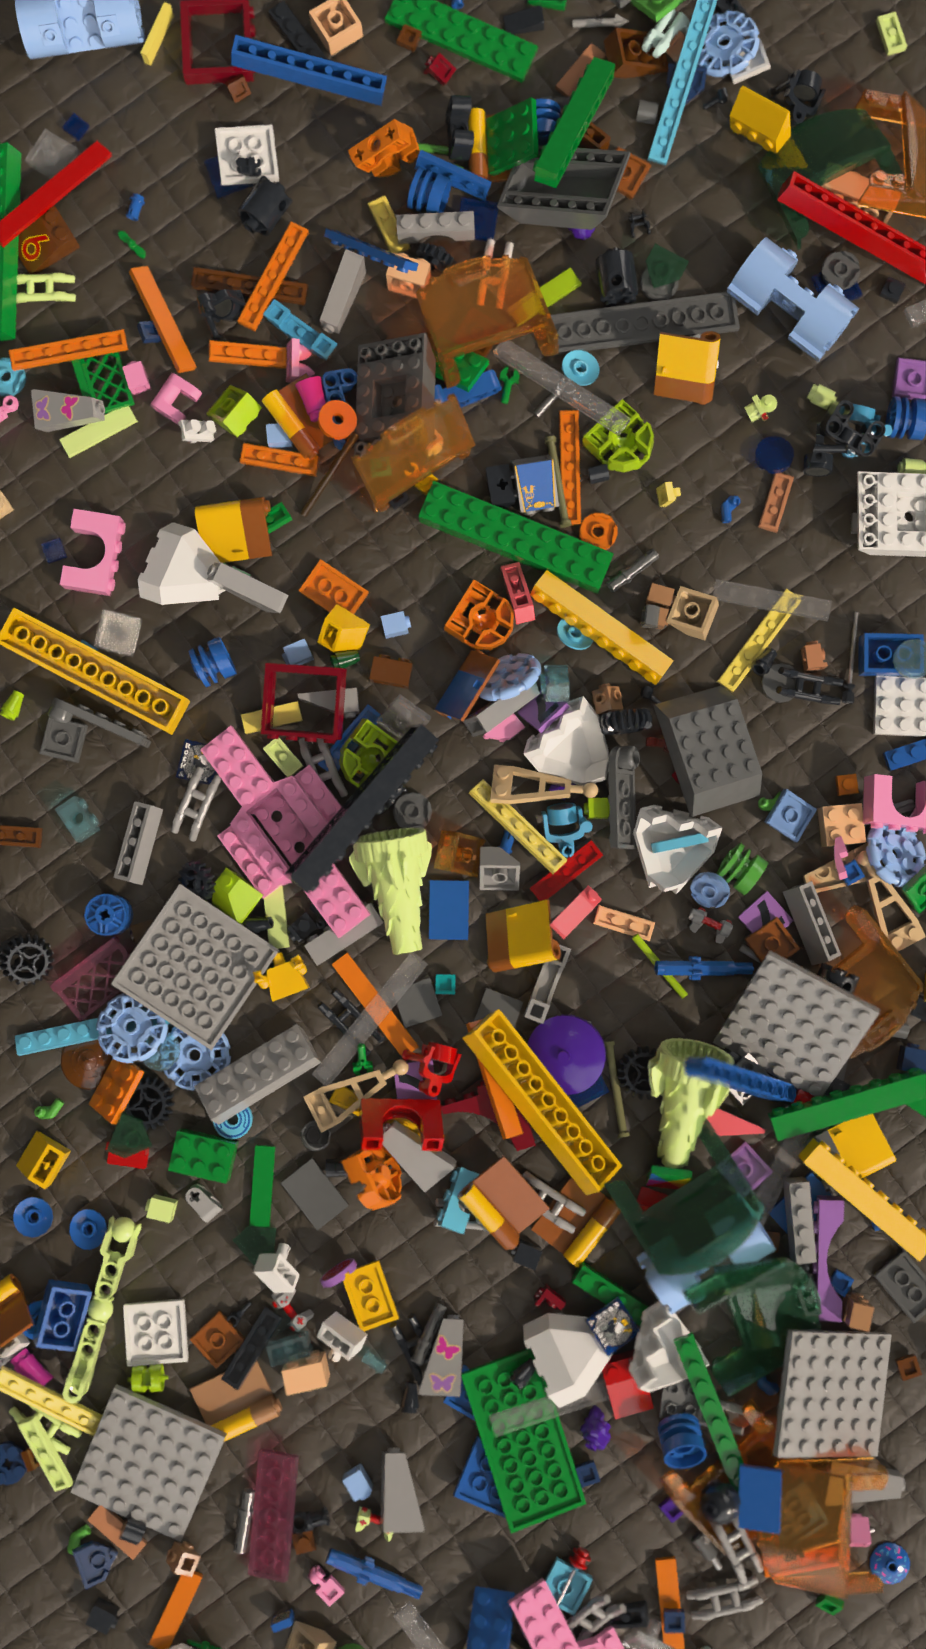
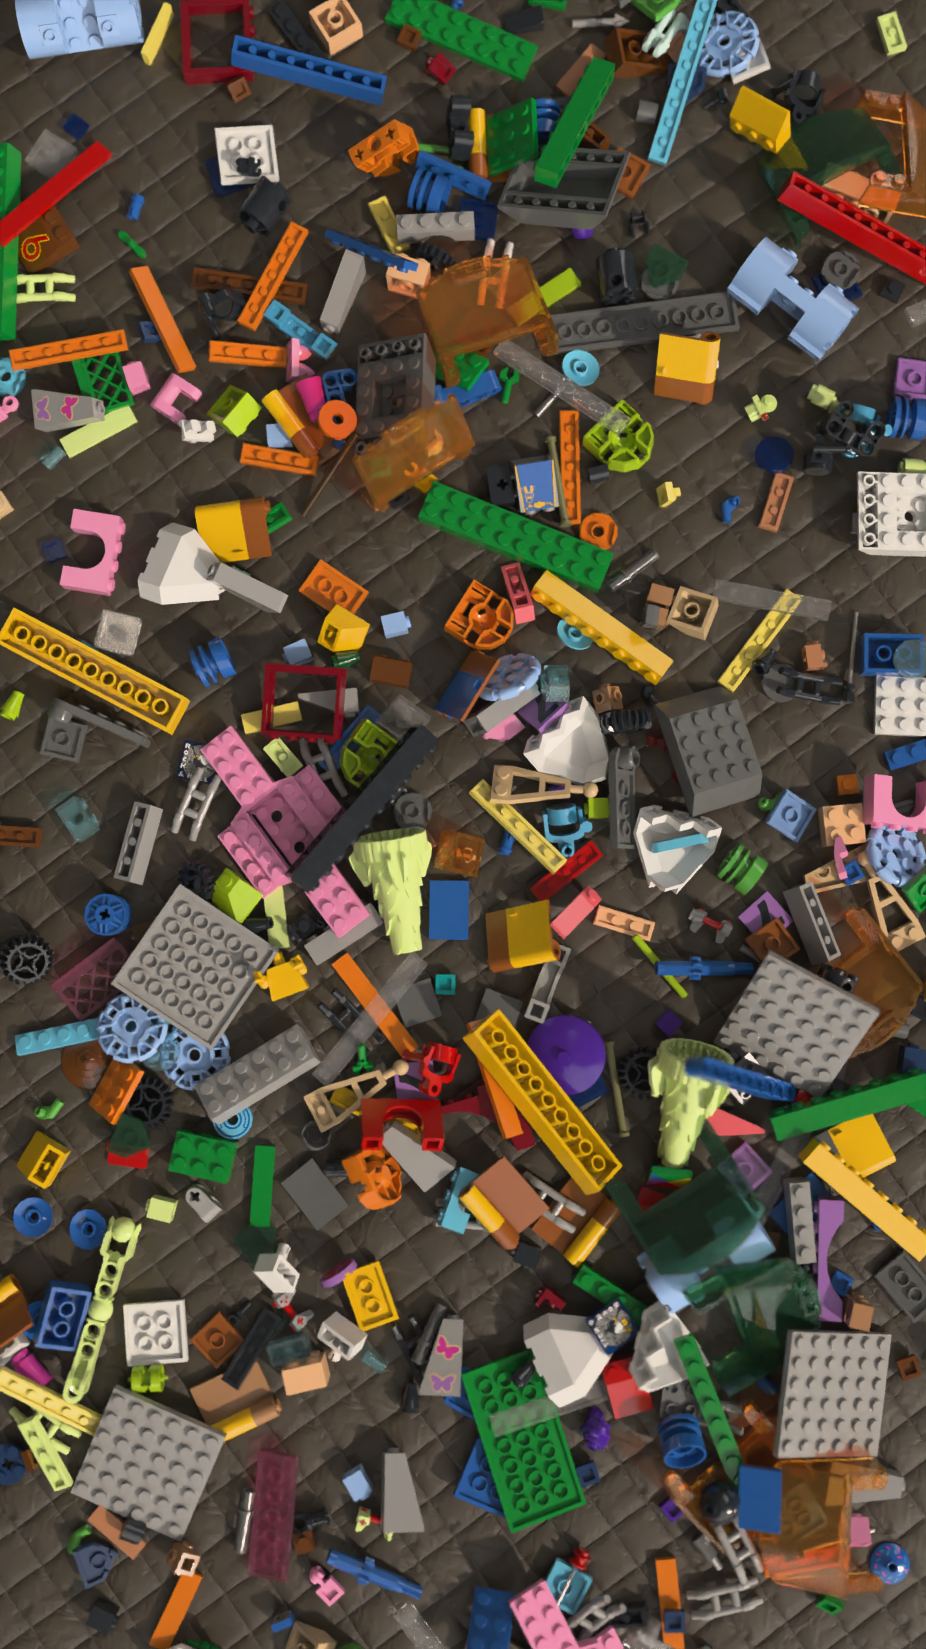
light grey slope [480,847,520,891] -> none
medium blue tile [690,872,730,908] -> none
none -> clear light blue pin [42,446,67,470]
none -> dark purple tile [655,1009,683,1037]

